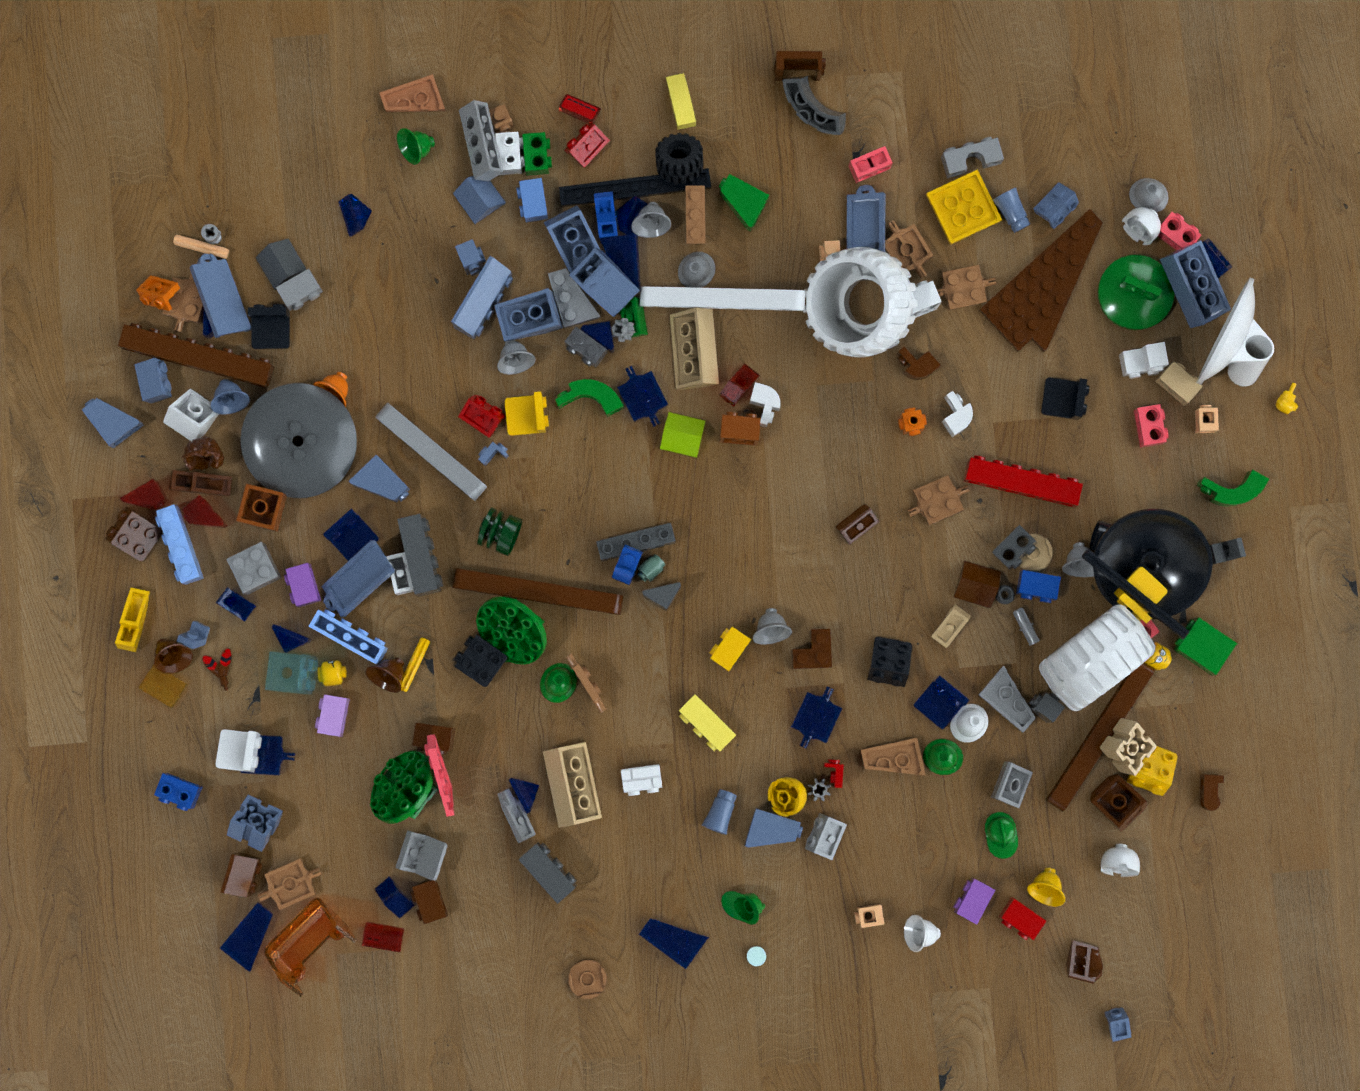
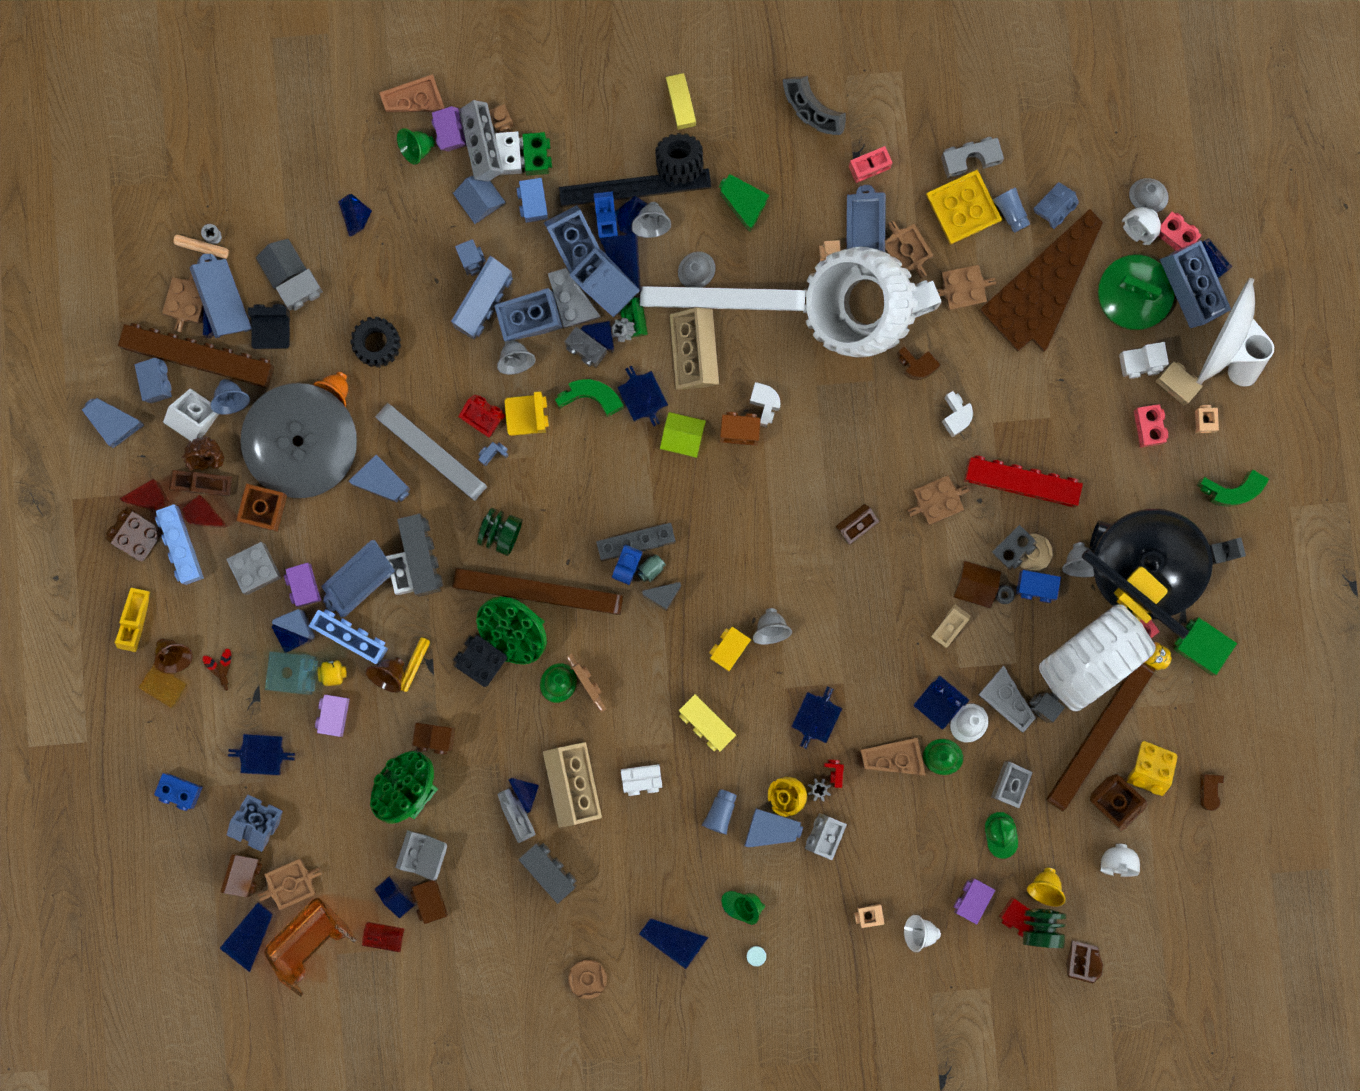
orange bracket [136,275,180,311] -> none
sand blue bracket [177,621,210,649] -> none
clear blue slope [216,587,256,622] -> none
white bracket [216,729,262,773] -> none
clear blue bracket [323,508,379,561] -> none
coral wing [424,734,454,817] -> none
slope [558,93,601,124] -> none
bracket [564,124,610,168] -> none
medium nougat arch [685,186,705,244] -> none
clear red slope [719,364,760,407] -> none
reddish brown panel [774,51,826,81] -> none
reddish brown brick [791,629,832,669] -> none
black bracket [867,637,912,687] -> none
orange brick [898,408,927,436] -> none
light grey axle [1013,608,1040,646] -> none
black bracket [1041,377,1090,420] -> none
tan brick [1100,718,1157,776] -> none
sand blue bracket [1104,1008,1131,1042] -> none
yellow piece [1275,383,1298,414] -> none
none -> sand blue slope [272,609,315,640]
none -> black tyre [350,316,401,368]
none -> medium lavender brick [432,106,467,151]
none -> dark green wheel [1023,908,1066,948]

